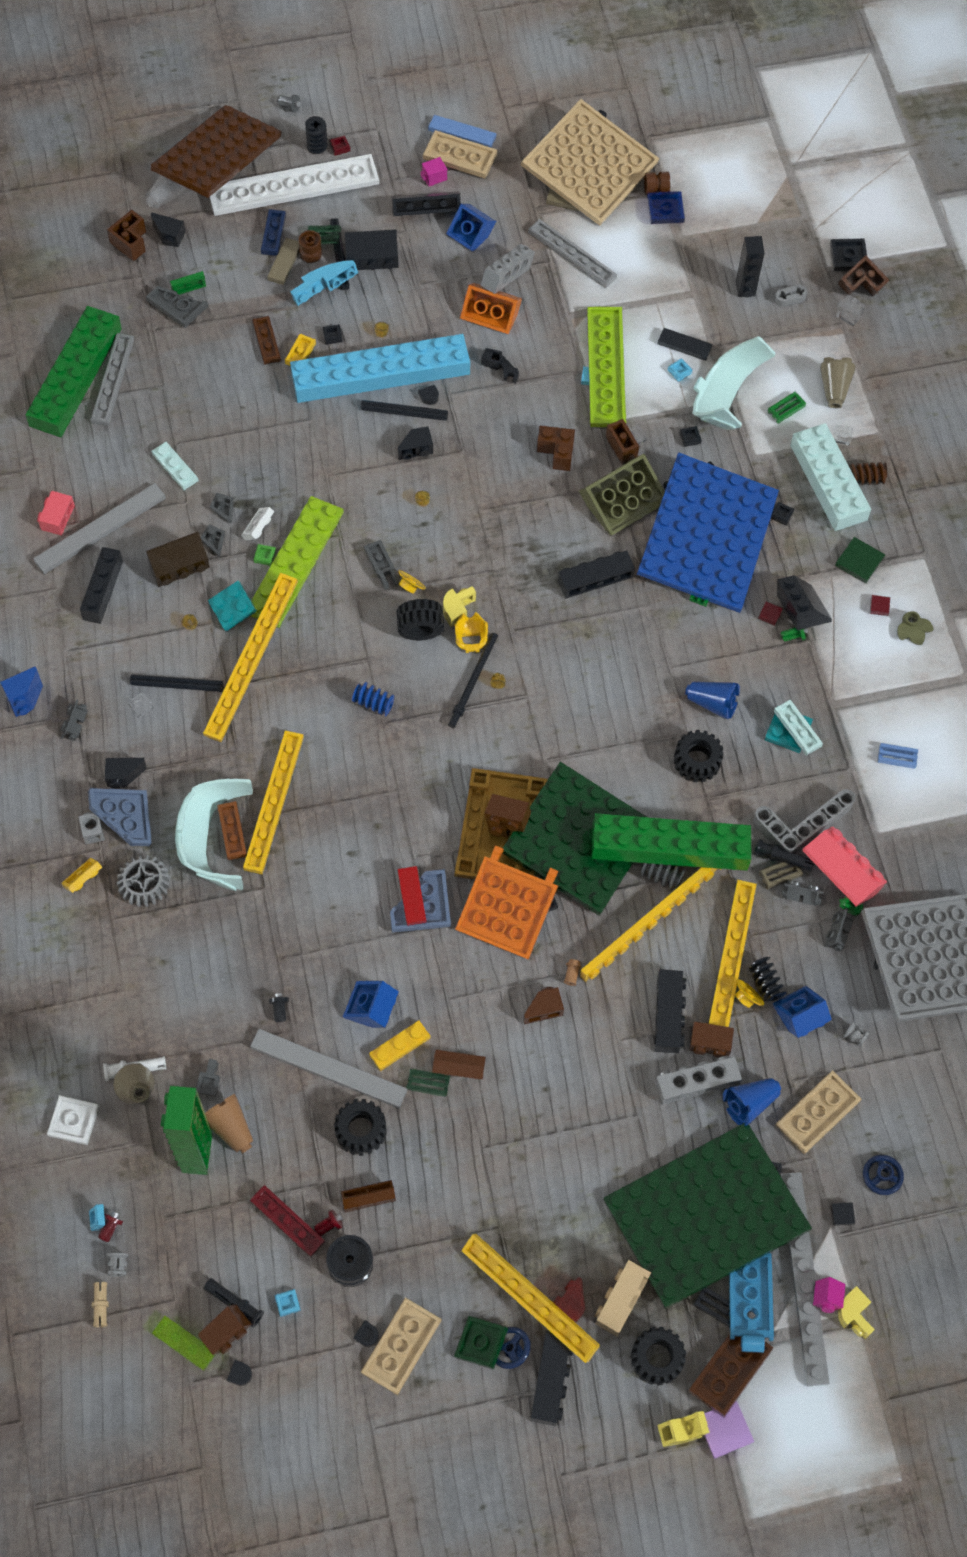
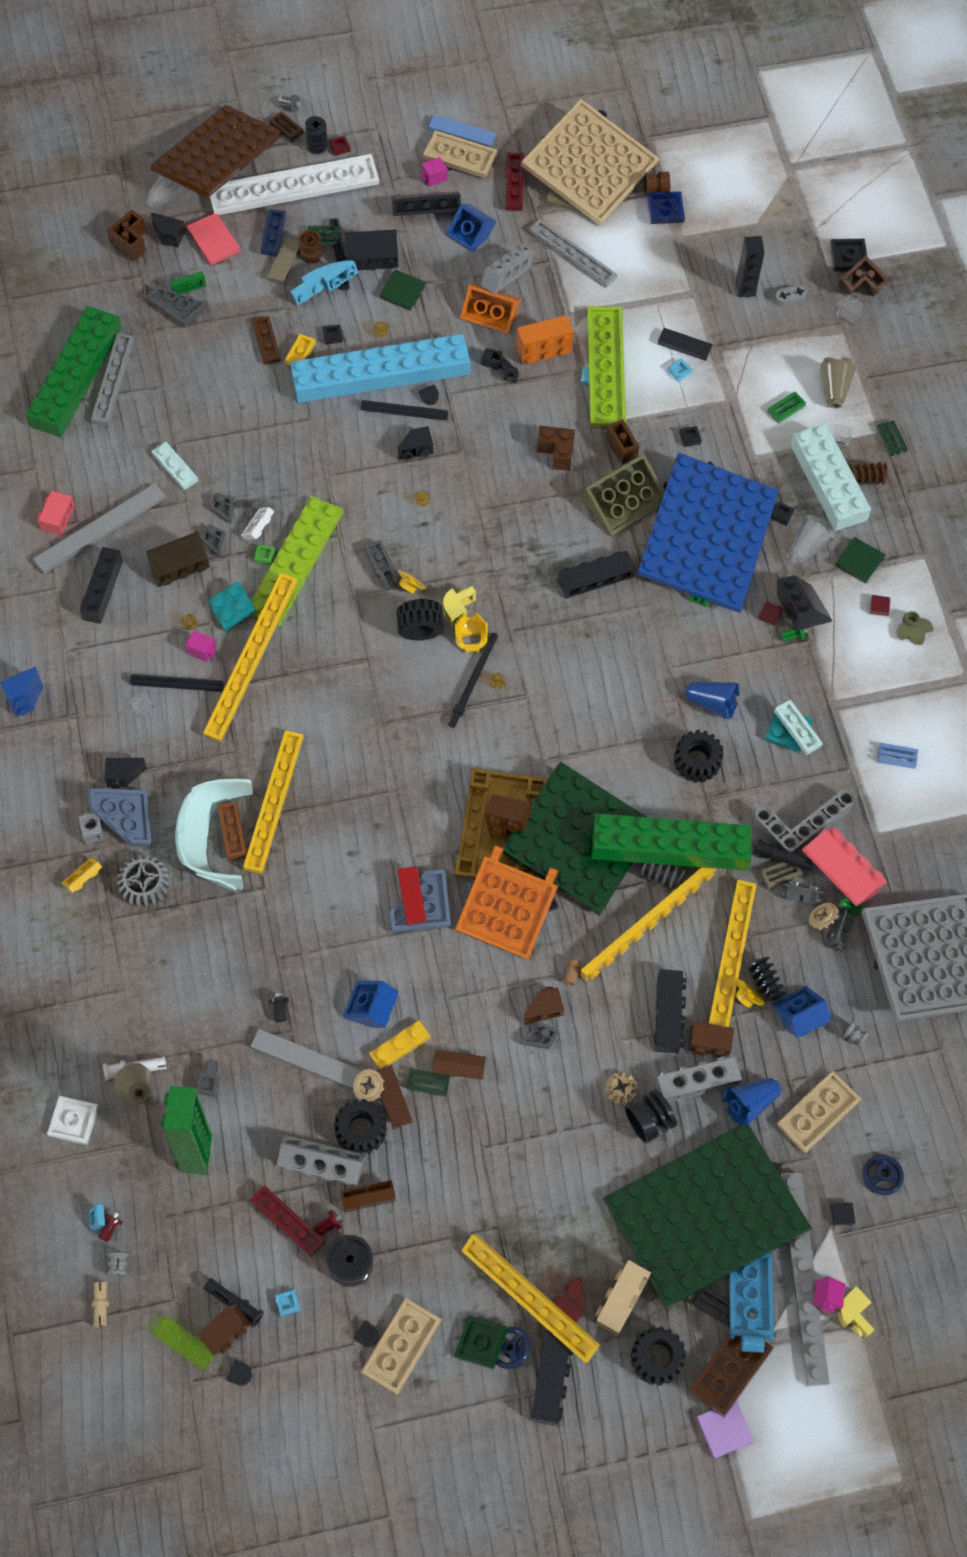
dark grey hinge [60,699,88,741] -> none
medium nougat cone [205,1094,253,1154] -> none
blue piece [352,682,395,717] -> none
light yellow brick [657,1411,710,1447] -> none
light aqua piece [692,336,776,430] -> none
none -> dark pink brick [185,630,217,662]
none -> coral tile [186,213,241,266]
none -> reddish brown tile [269,111,304,143]
none -> light grey brick [277,1135,365,1185]
none -> tan gear [353,1069,384,1102]
none -> reddish brown tile [375,1065,412,1129]
none -> dark green tile [380,270,426,311]
none -> dark red plate [506,152,524,211]
none -> orange brick [516,315,574,365]
none -> dark grey piece [519,1022,559,1049]
none -> tan gear [605,1072,638,1104]
none -> black wheel [624,1089,677,1144]
none -> clear cone [787,515,835,566]
none -> tan gear [809,903,839,930]
none -> clear green tile [877,420,908,457]

